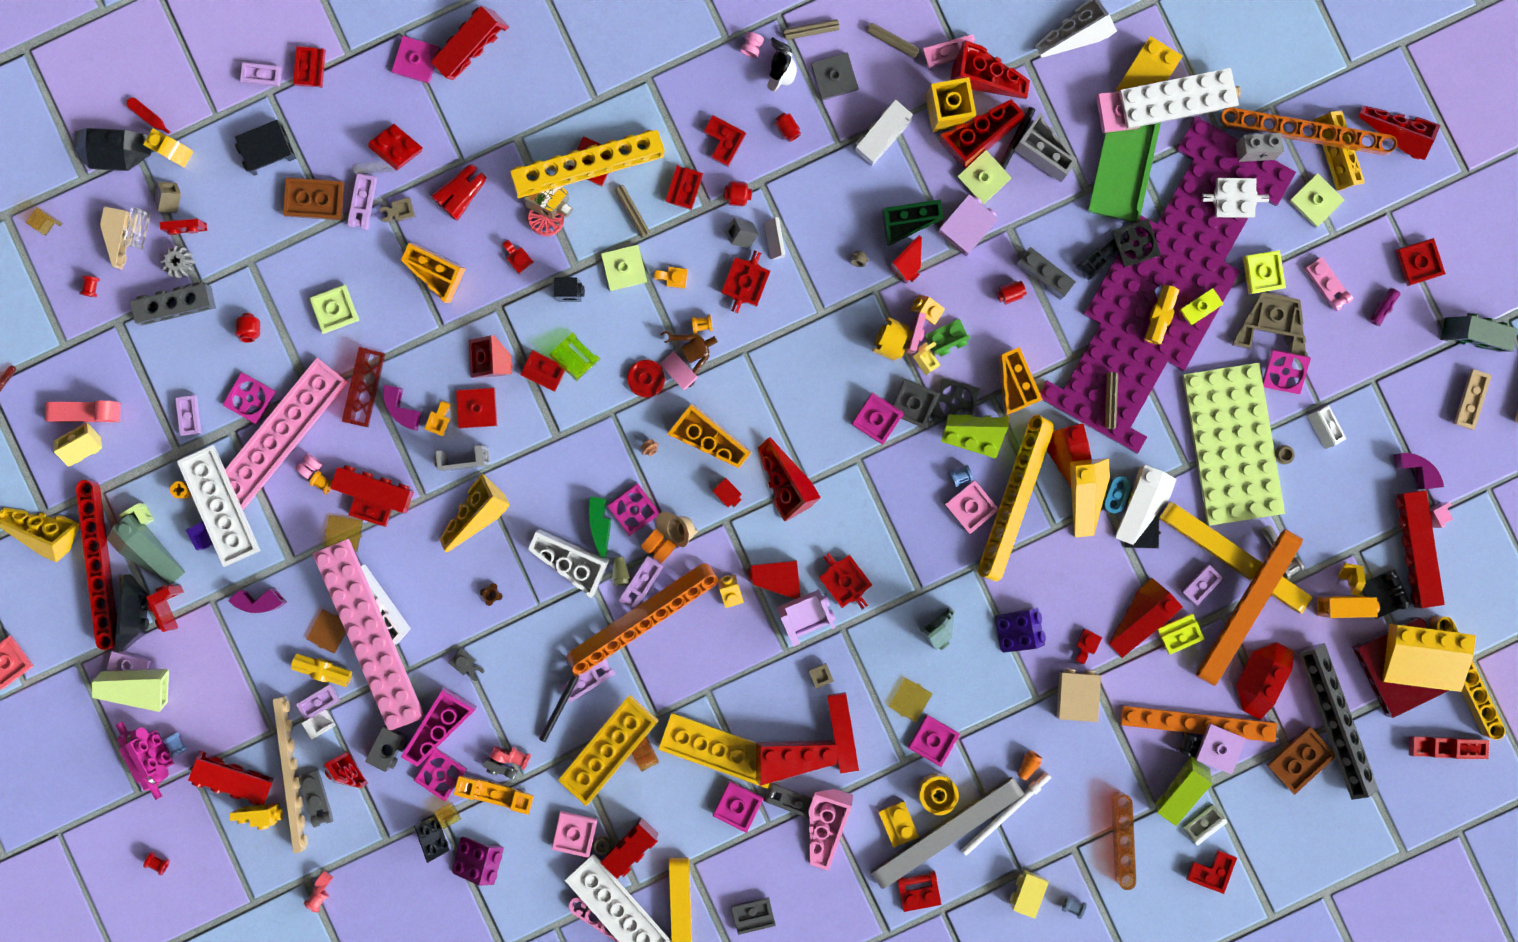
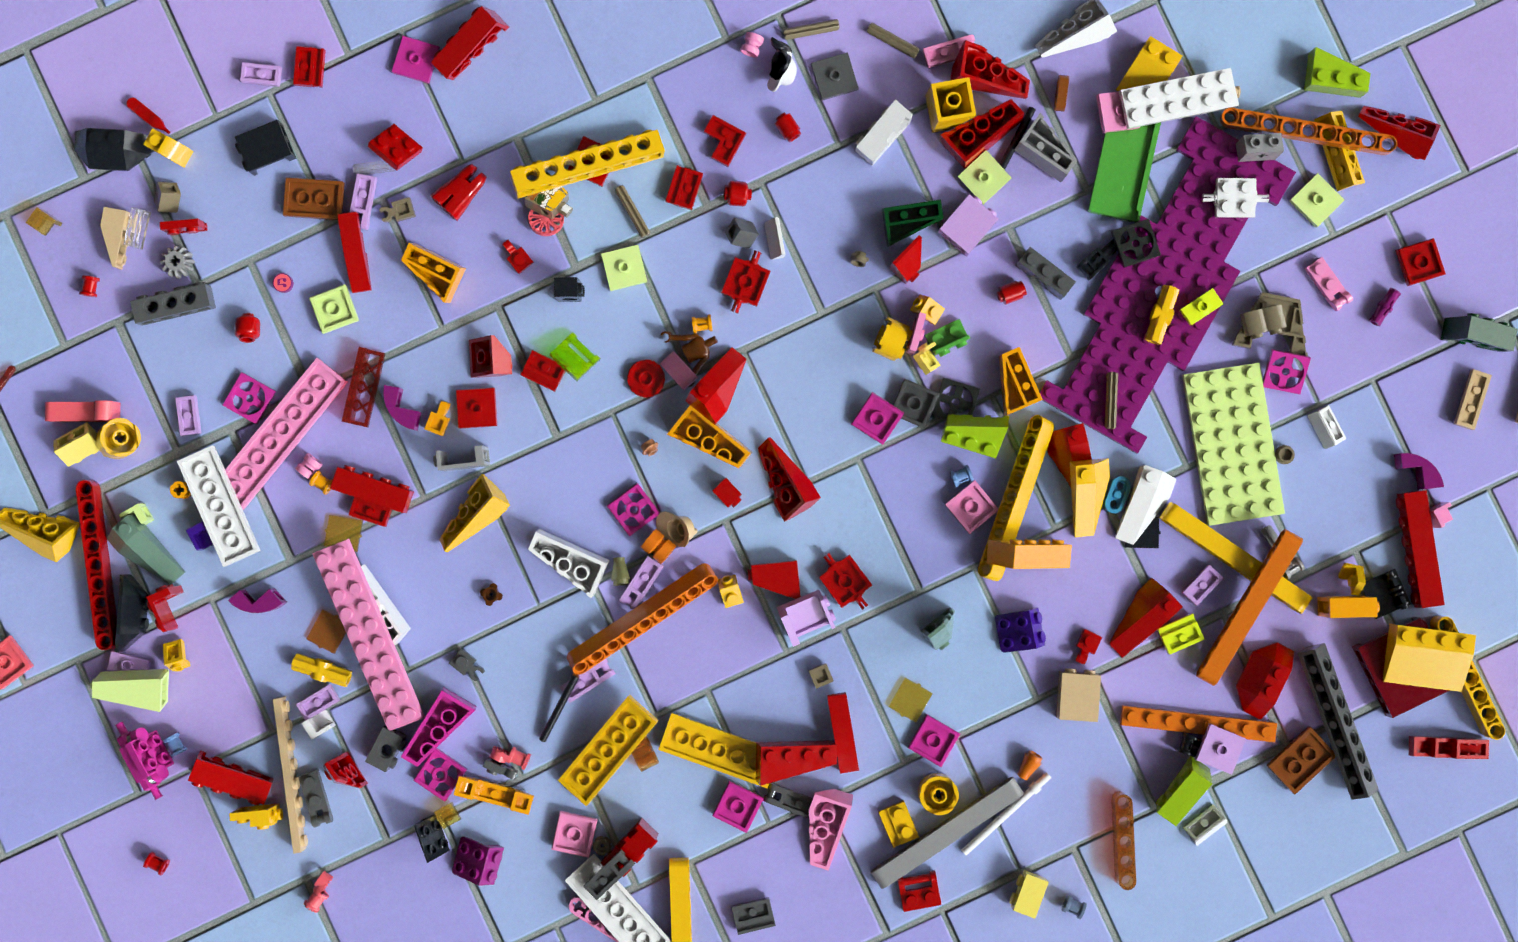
green slope [589,497,612,557] -> none
light orange plate [654,267,688,289] -> none
red plate [1186,850,1237,894] -> none
neon yellow plate [1242,250,1286,294] -> none
none -> yellow brick [96,418,141,459]
none -> yellow bracket [163,639,190,672]
none -> tile [273,273,294,293]
none -> red slope [337,212,372,293]
none -> dark grey plate [583,849,635,900]
none -> red wedge [685,347,747,425]
none -> light orange wedge [986,539,1072,569]
none -> dark orange beam [1054,75,1069,112]
none -> dark tan brick [1240,305,1287,339]
none -> lime wedge [1304,47,1371,98]

